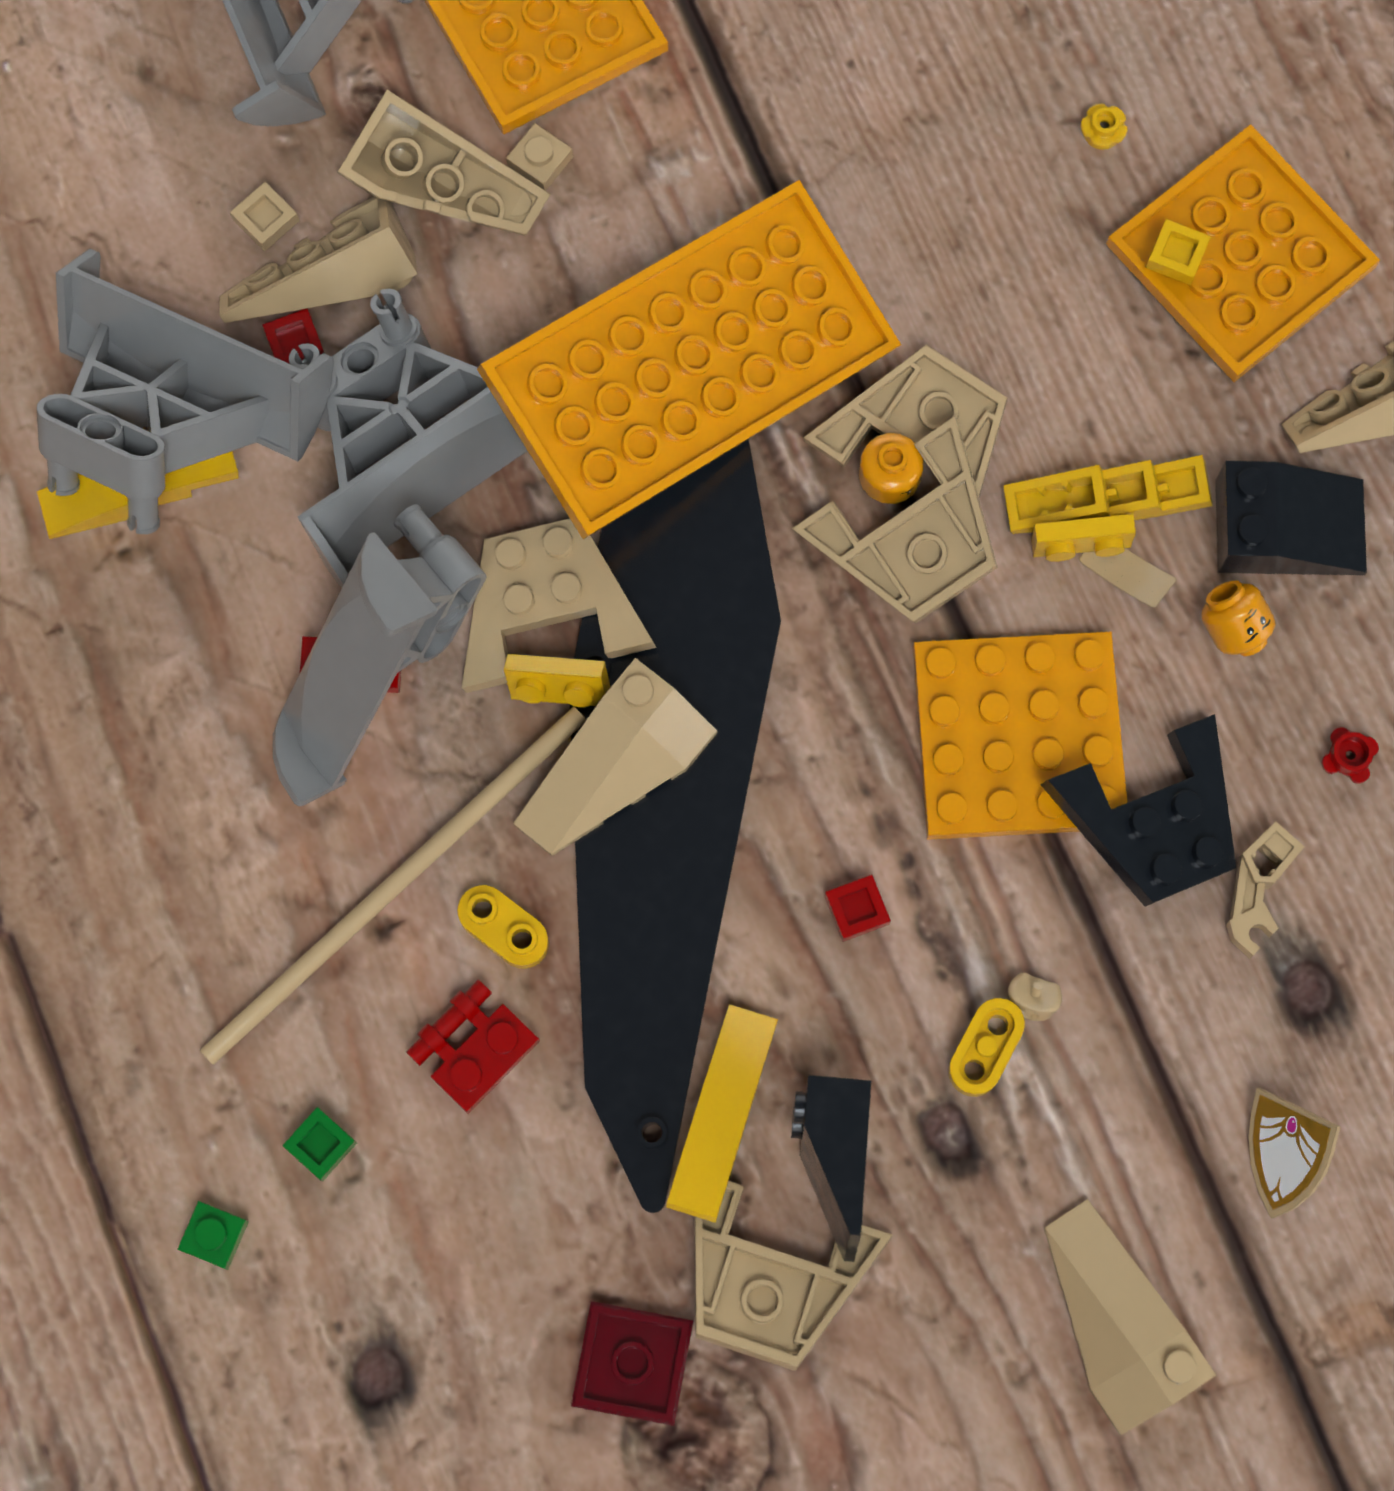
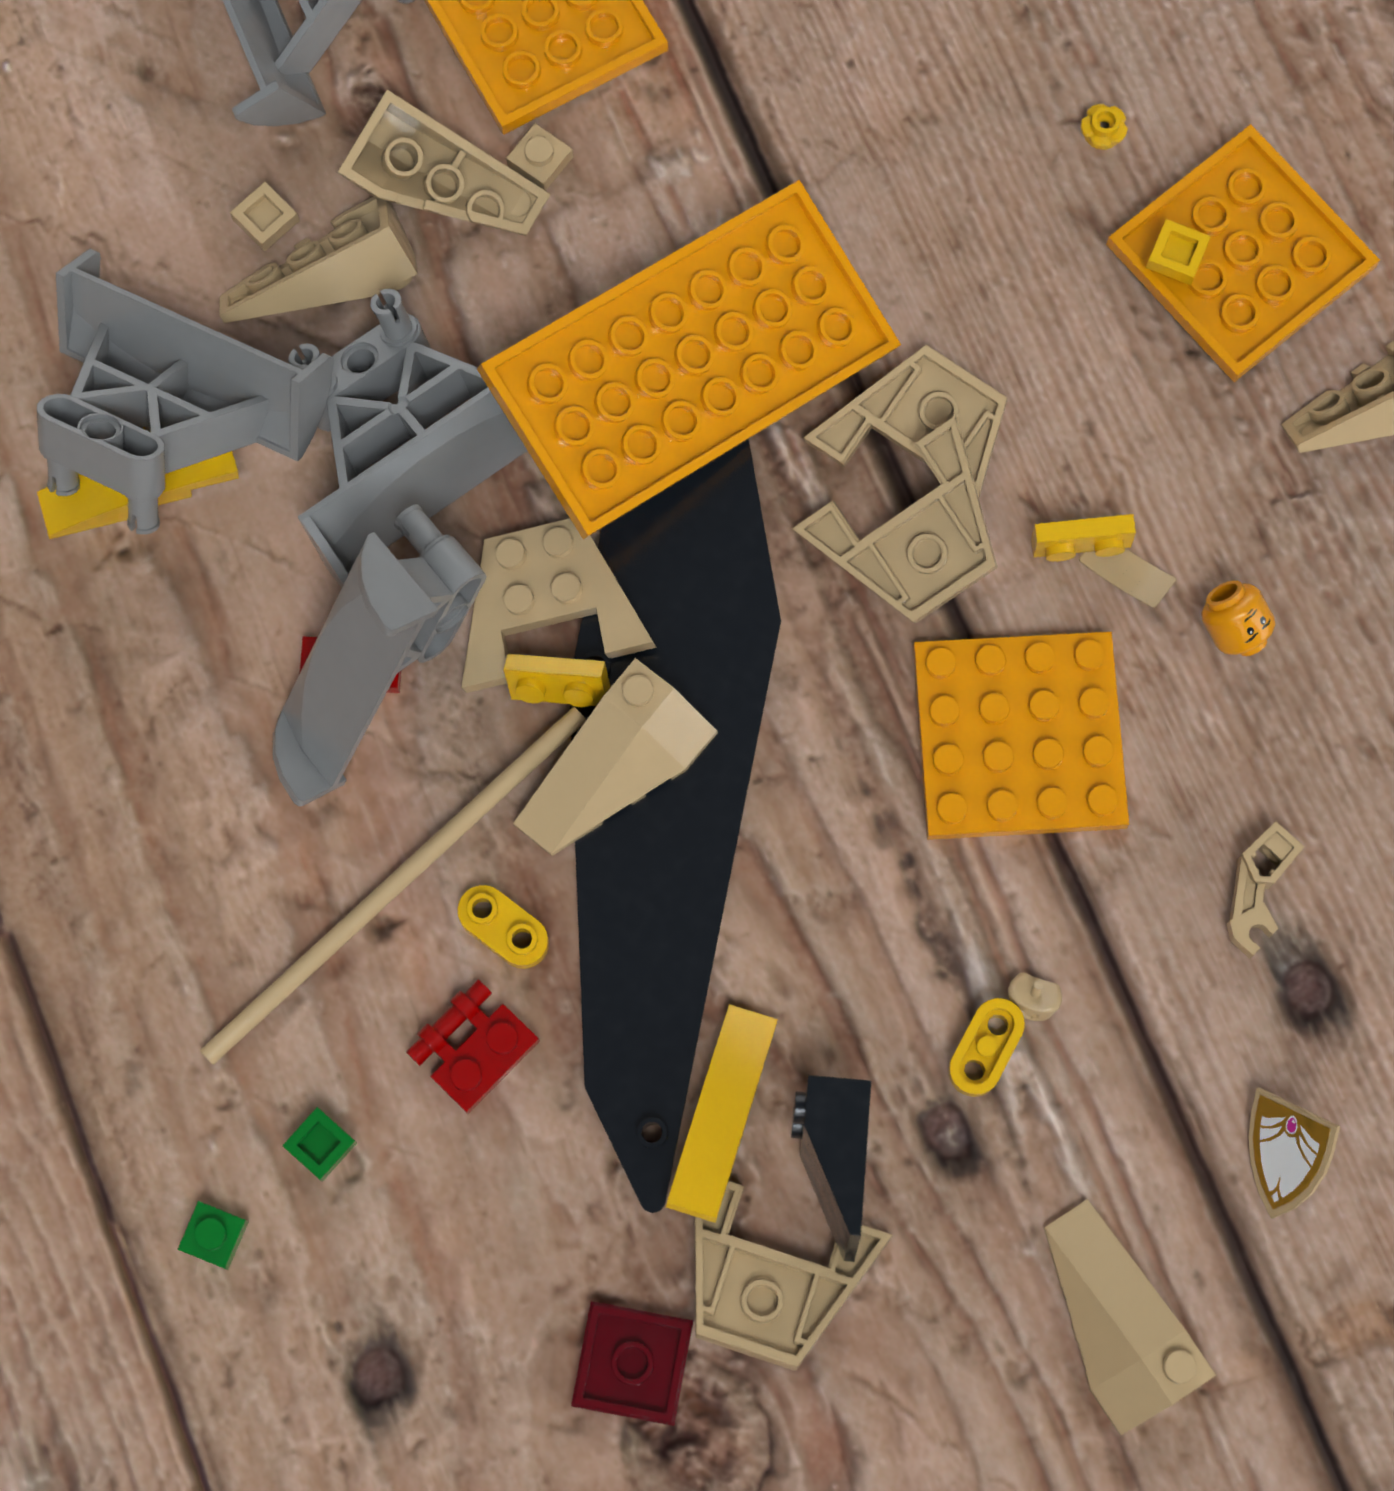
red plate [262,308,325,364] -> none
red plate [824,874,891,942] -> none
light orange head [859,433,924,504] -> none
yellow slope [1003,455,1213,534] -> none
black wing [1041,714,1236,907] -> none
black slope [1215,461,1367,576] -> none
red plate [1321,727,1379,784] -> none

